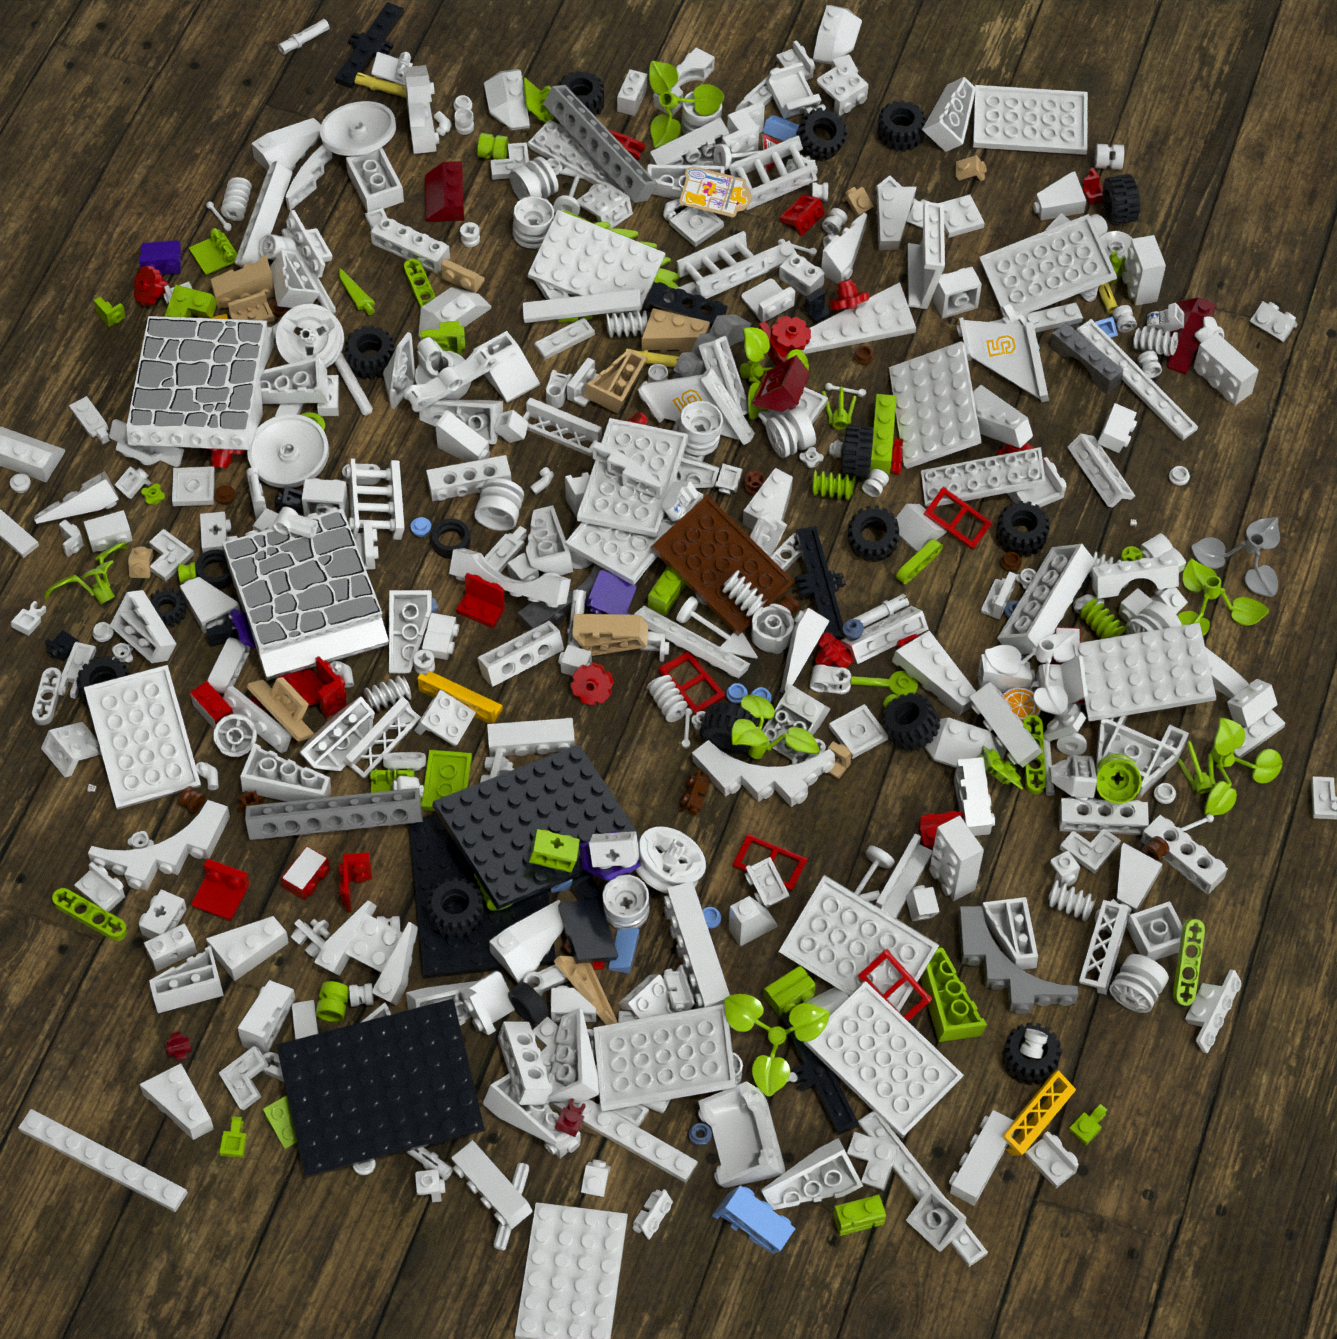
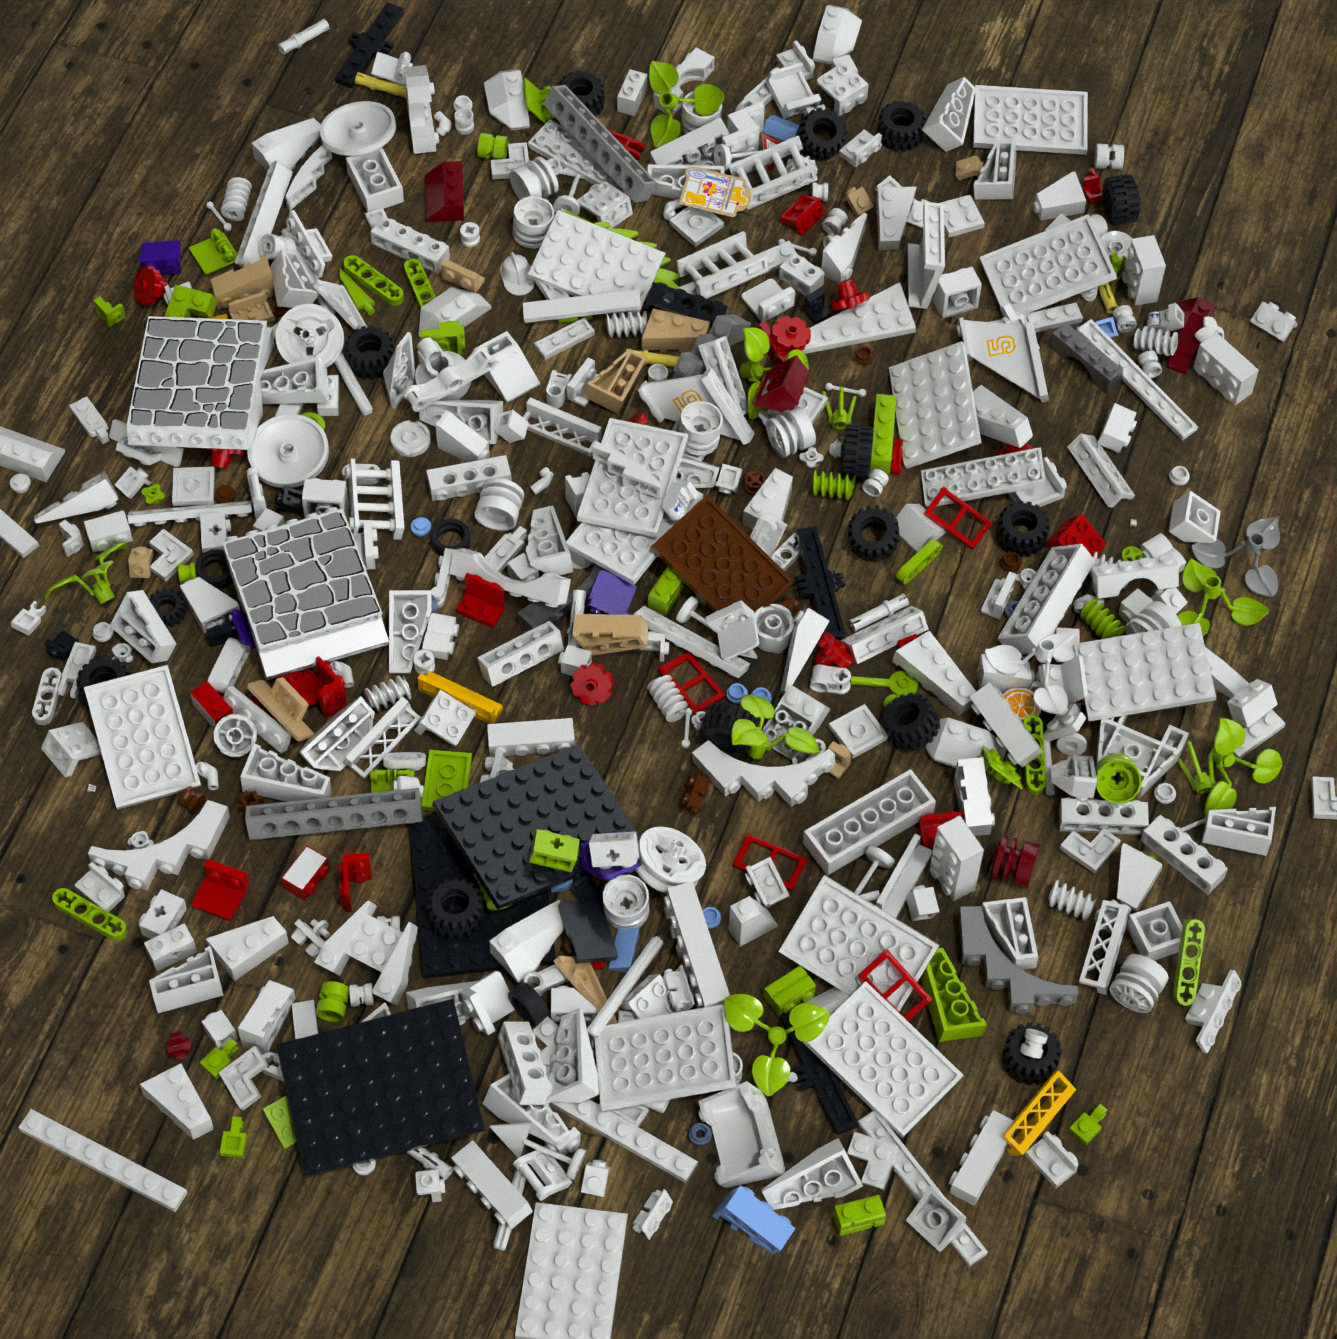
white piece [273,507,318,539] -> none
dark red plate [555,1098,586,1137] -> none
white piece [723,570,767,617] -> none
sand blue plate [843,619,864,639] -> none
white bracket [1050,851,1080,887] -> none
reddish brown wheel [1142,836,1170,862] -> none
none -> white plate [128,501,253,526]
none -> lime plate [200,1038,240,1080]
none -> white brick [202,1010,237,1050]
none -> white wing [312,280,367,330]
none -> lime beam [343,255,404,306]
none -> white tile [391,420,431,457]
none -> white plate [431,548,453,608]
none -> white piece [490,1123,586,1180]
none -> white piece [500,252,535,296]
none -> white plate [513,1146,572,1201]
none -> white axle [587,936,663,1037]
none -> white bracket [706,601,759,661]
none -> white brick [803,769,936,876]
none -> white bracket [839,130,882,167]
none -> white wedge [973,140,1017,200]
none -> dark red wheel [991,835,1039,889]
none -> red bracket [1045,514,1106,557]
none -> white slope [1169,491,1221,543]
none -> white wedge [1202,807,1276,856]

